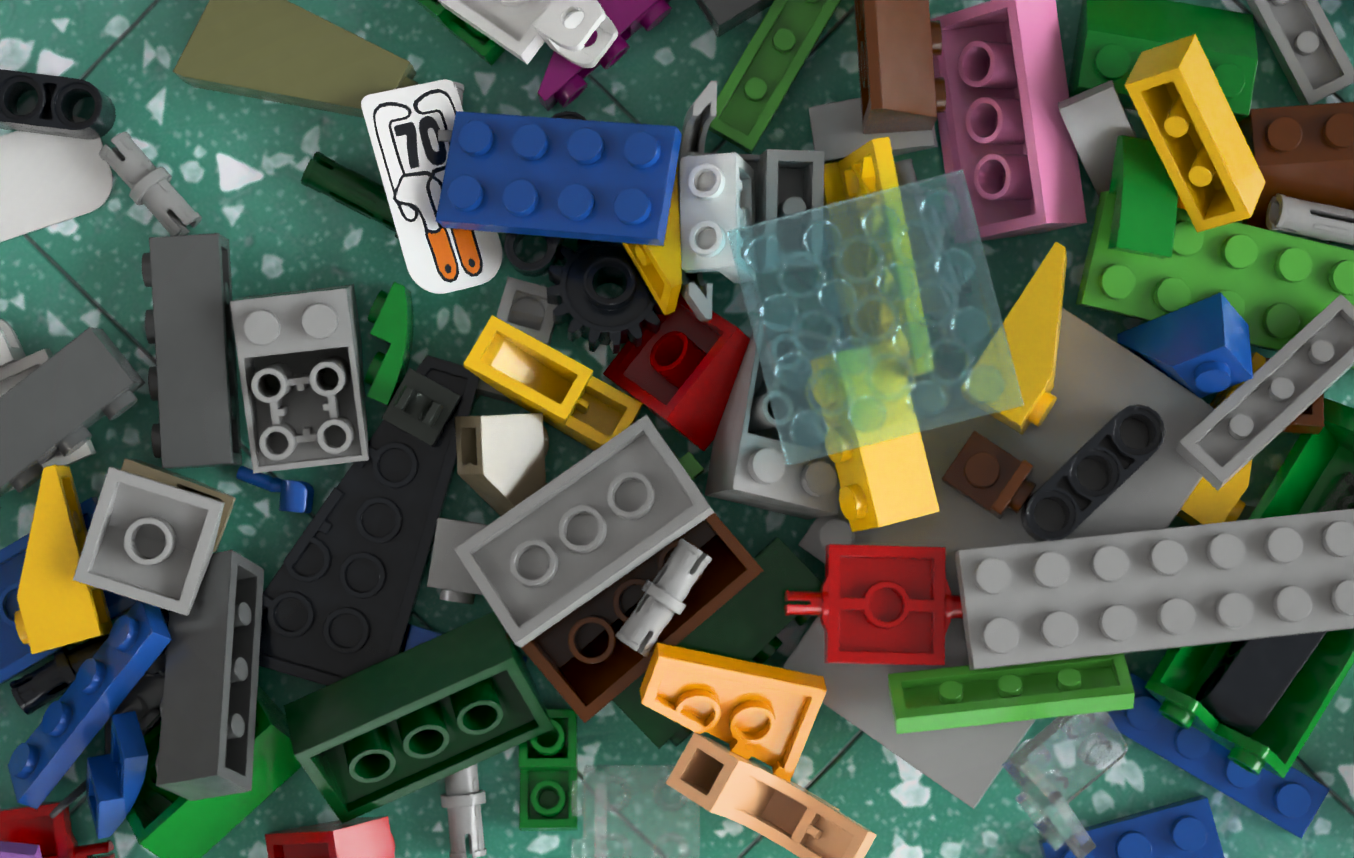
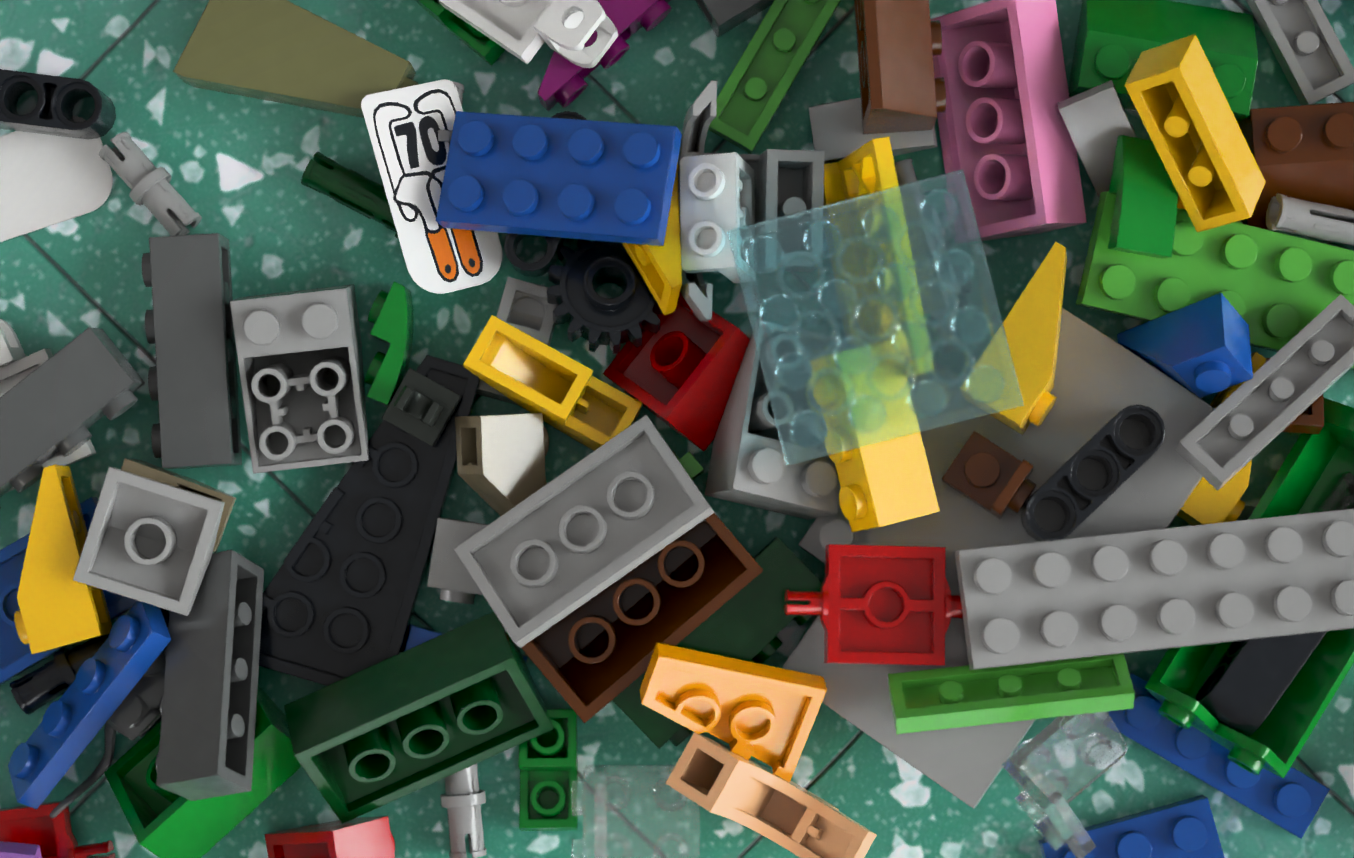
blue slope [86,711,148,839] -> none
blue hand [236,466,314,513] -> none
light grey pin [615,538,712,657] -> none

